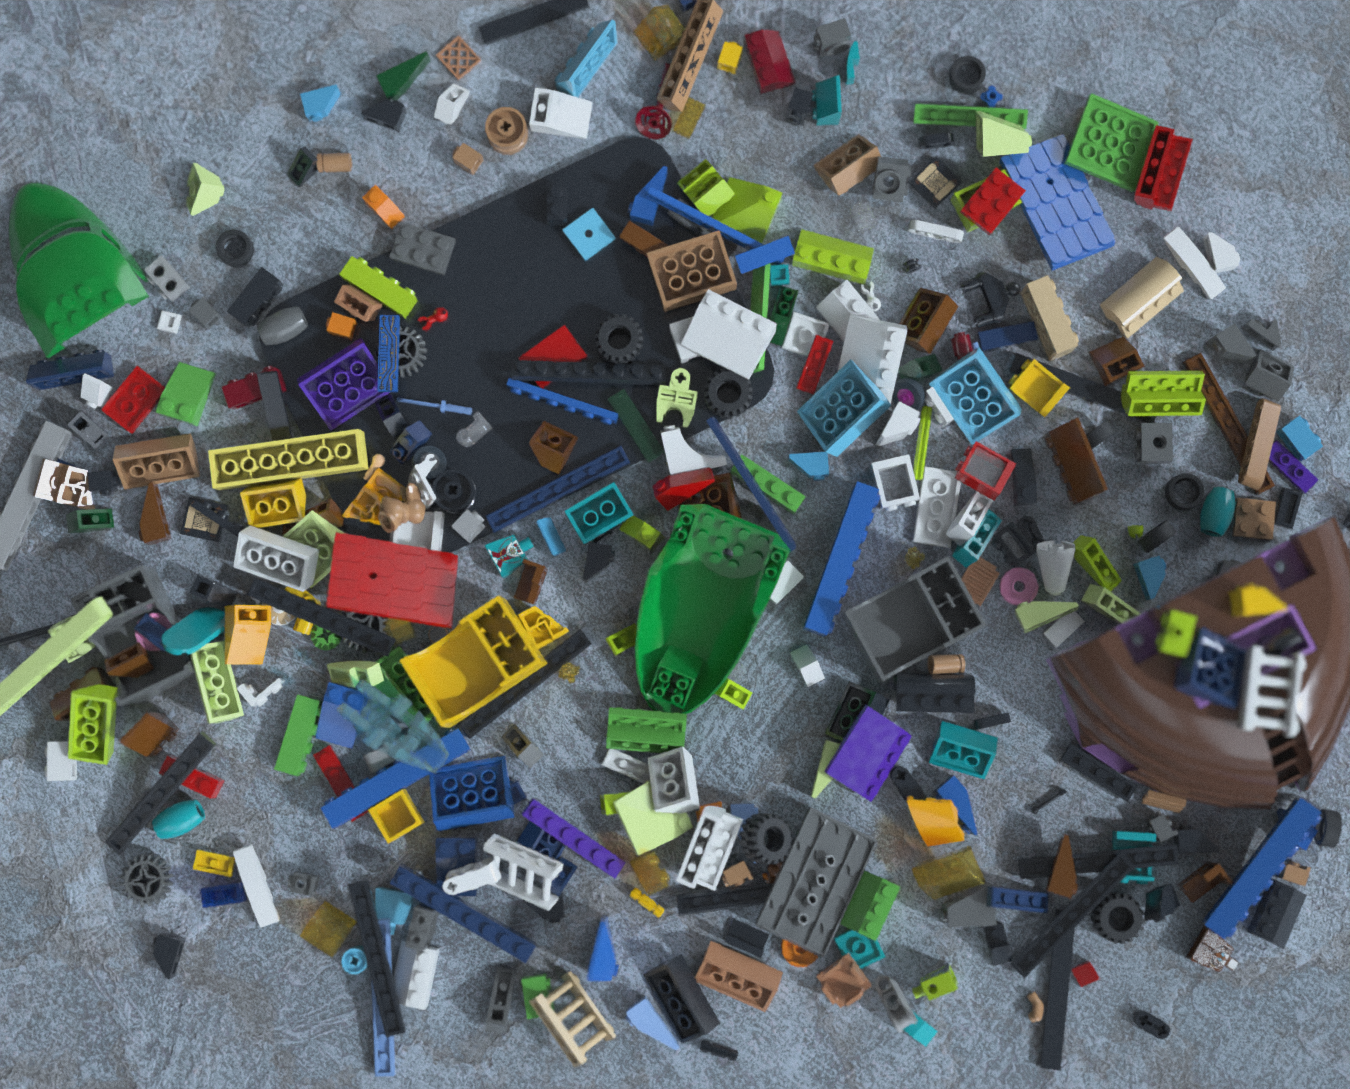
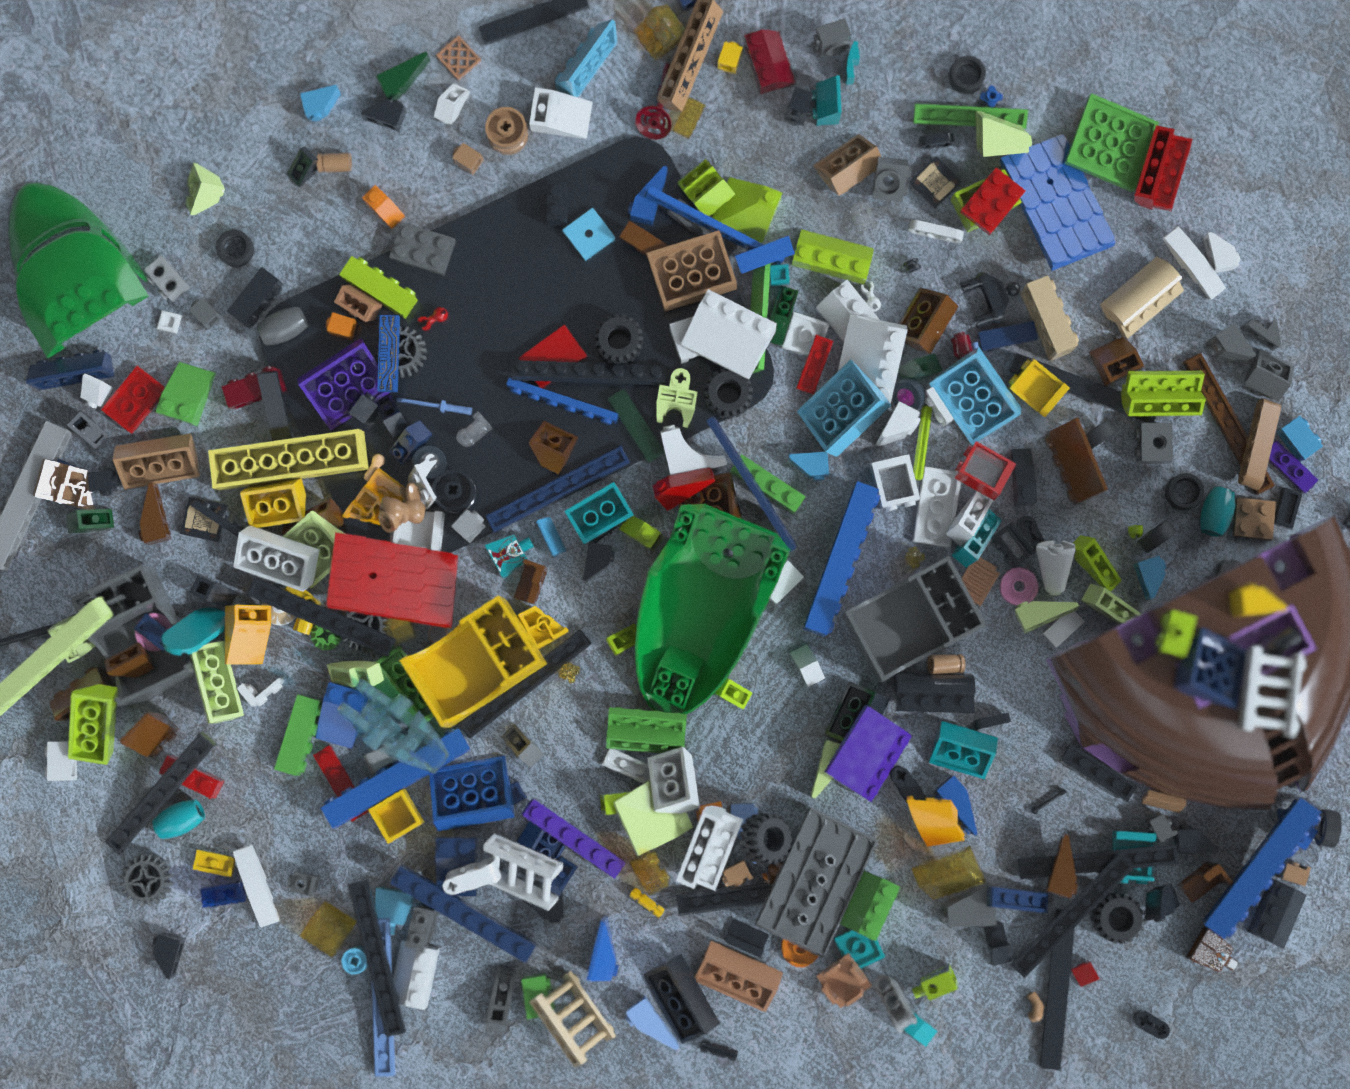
none -> black brick [347,390,378,423]

